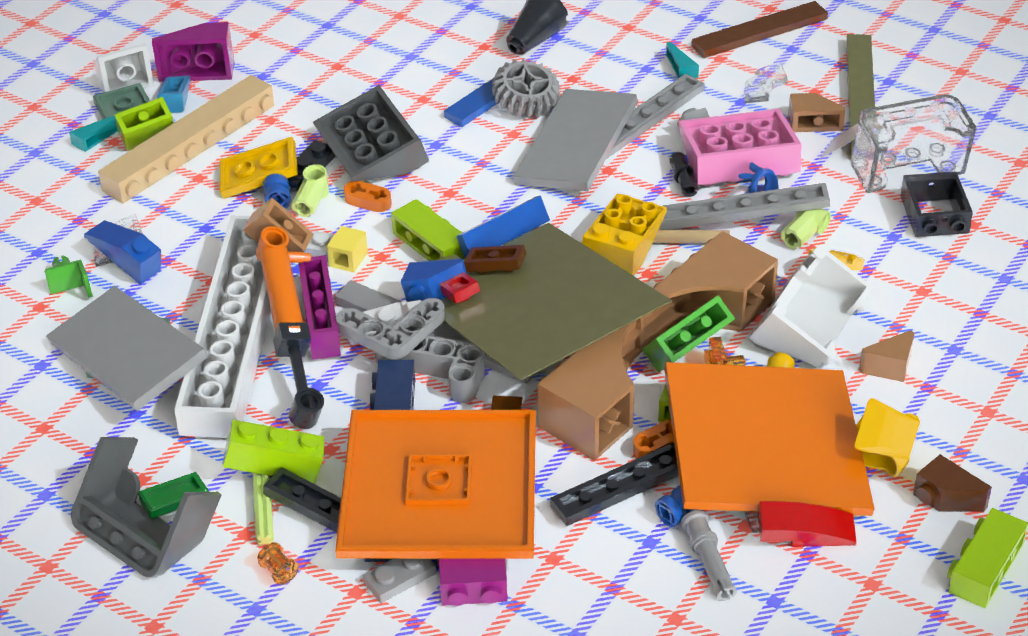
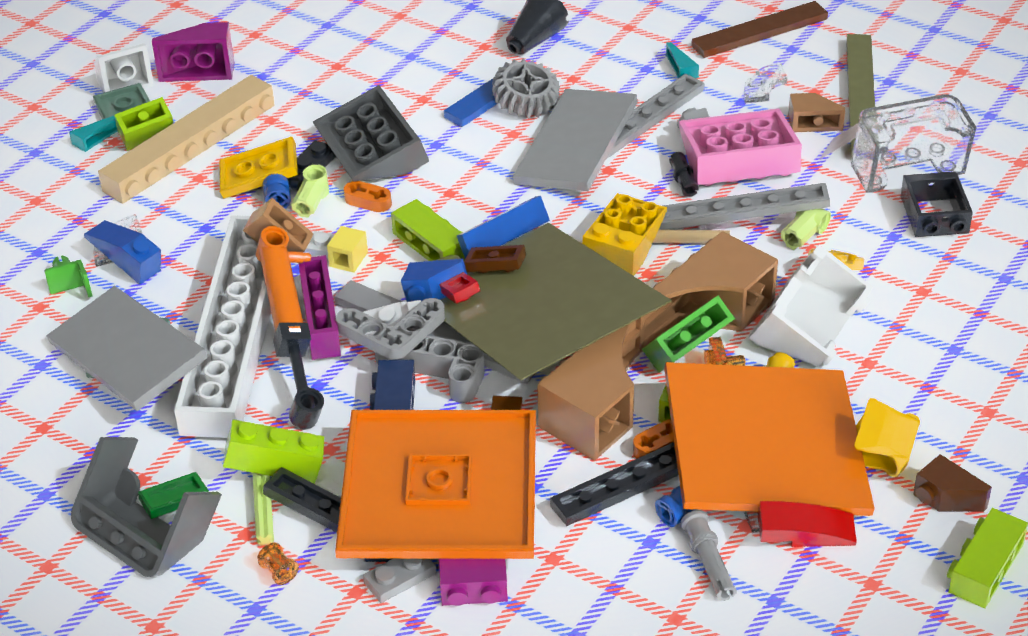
dark azure slope [157,76,191,113] -> none
blue piece [738,162,779,194] -> none
medium nougat slope [859,330,915,382] -> none

